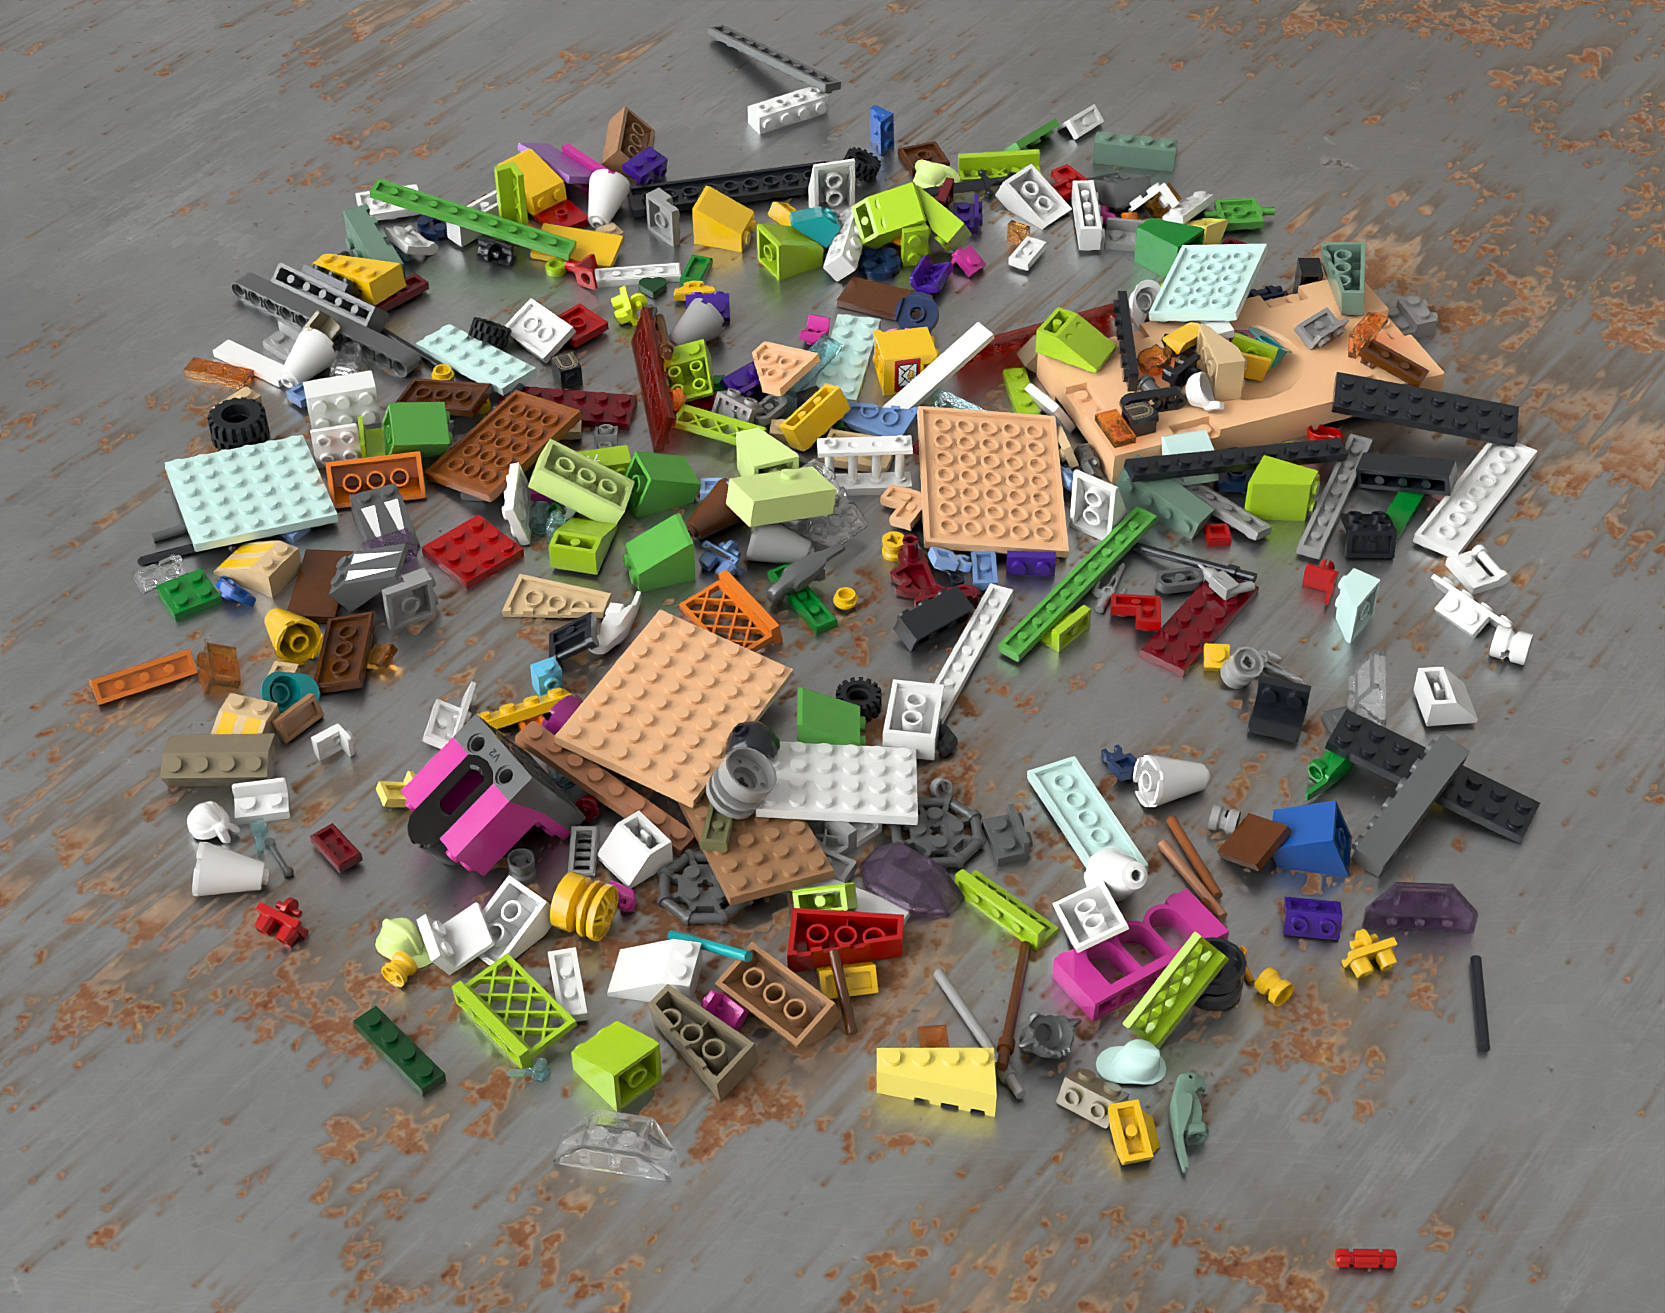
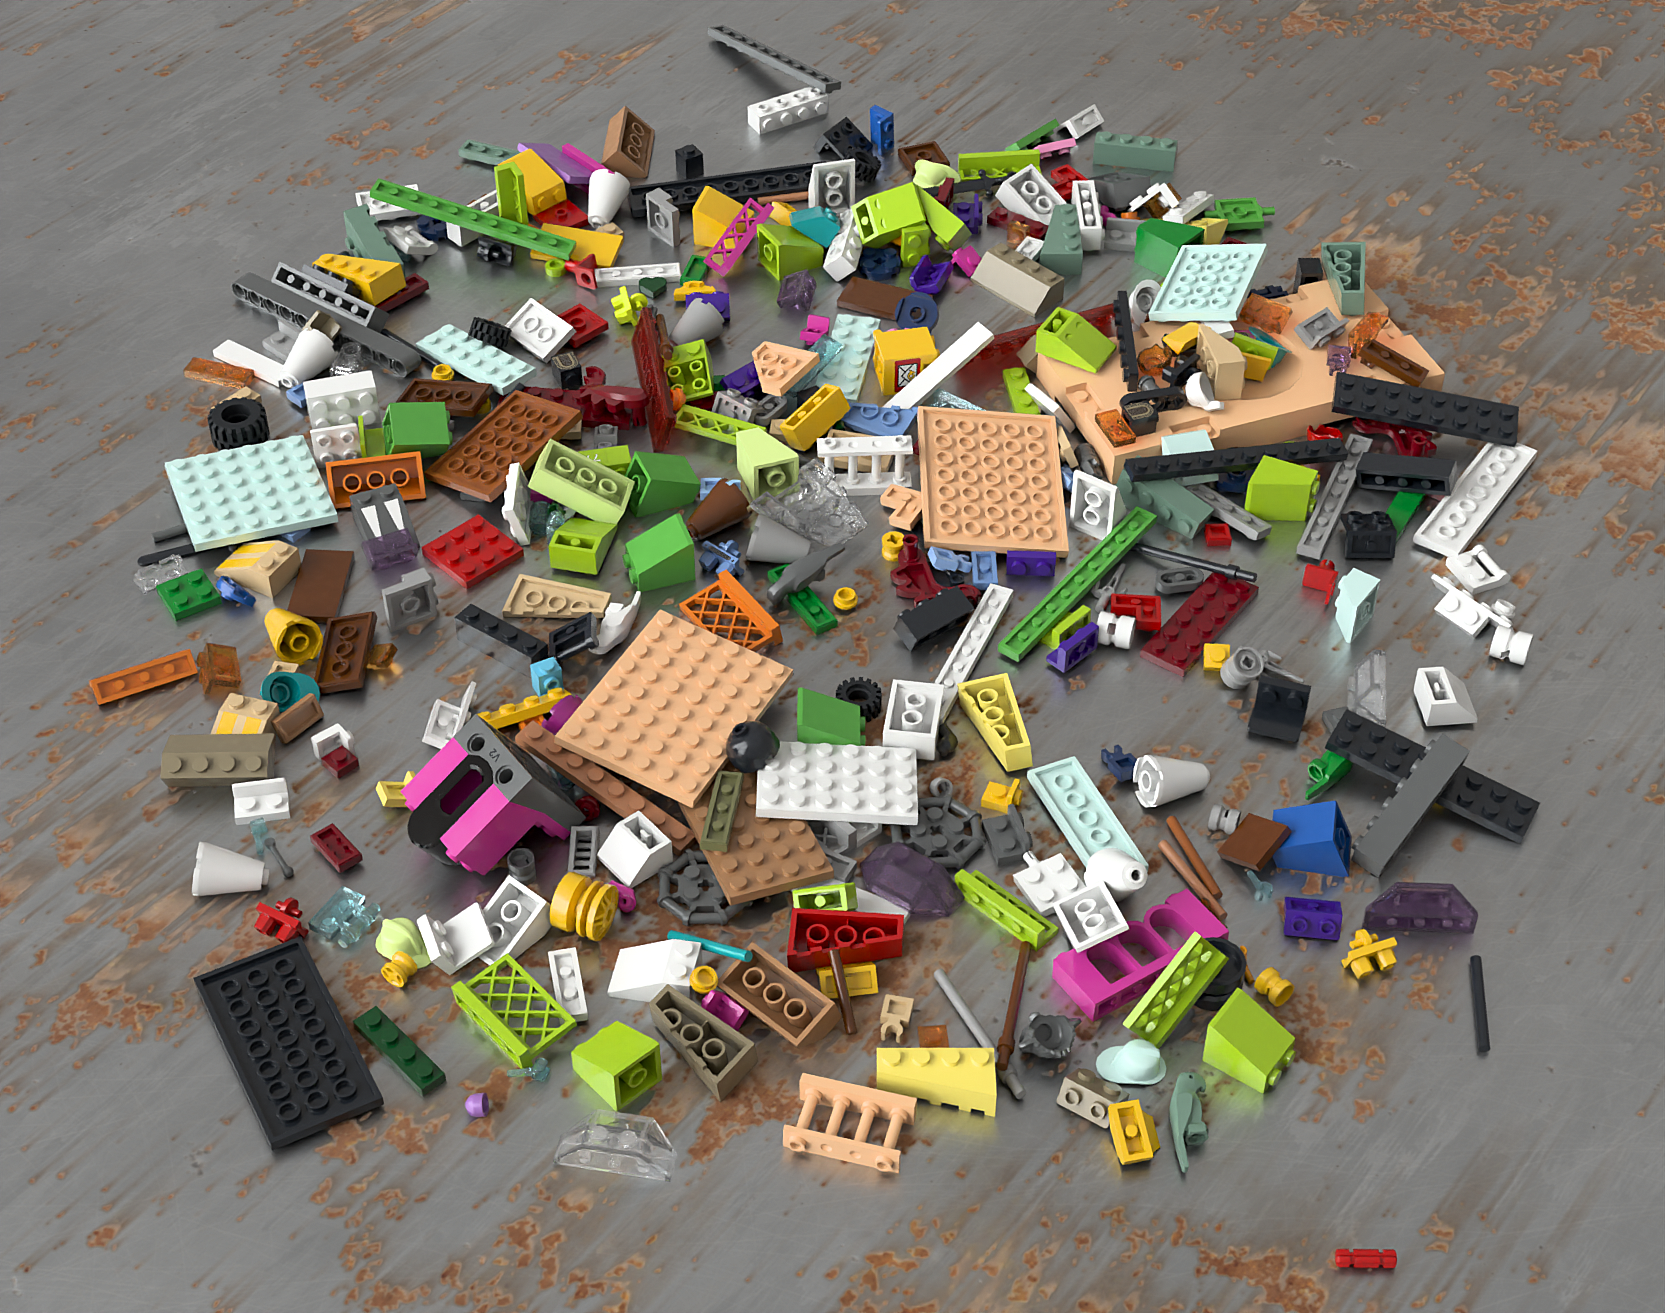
white piece [187,801,240,843] -> none
dark grey slope [329,543,409,612] -> none
dark purple bracket [622,146,668,186] -> none
light grey wheel [706,747,777,820] -> none
yellowish green brick [726,466,837,527] -> none
light grey piece [1198,563,1255,601] -> none
light grey plate [1388,295,1438,338] -> none
none -> black plate [193,936,384,1151]
none -> clear light blue plate [308,886,381,948]
none -> dark red plate [321,745,359,779]
none -> black brick [454,604,549,679]
none -> sand green plate [458,139,521,166]
none -> medium lavender hinge [465,1093,489,1117]
none -> dark red animal [579,366,650,426]
none -> black brick [675,144,704,179]
none -> yellow plate [689,966,718,994]
none -> dark pink fence [703,198,774,277]
none -> nougat bar [757,191,809,206]
none -> clear purple bracket [777,269,817,312]
none -> light nougat fence [783,1073,917,1173]
none -> black bracket [813,116,873,160]
none -> tan plate [880,994,914,1043]
none -> light yellow wedge [957,673,1033,772]
none -> slope [971,242,1065,318]
none -> yellow bracket [981,778,1023,814]
none -> dark red plate [987,206,1049,241]
none -> white plate [1013,851,1086,917]
none -> bright pink plate [1032,137,1076,159]
none -> sand green wedge [1040,203,1083,275]
none -> dark purple bracket [1046,622,1099,673]
none -> white wheel [1097,611,1136,649]
none -> lime slope [1202,987,1296,1094]
none -> clear orange bracket [1239,293,1293,334]
none -> clear light blue hand [1247,870,1273,901]
none -> plate [1326,345,1351,376]
none -> dark red animal [1352,417,1437,458]
none -> white plate [1491,599,1516,619]

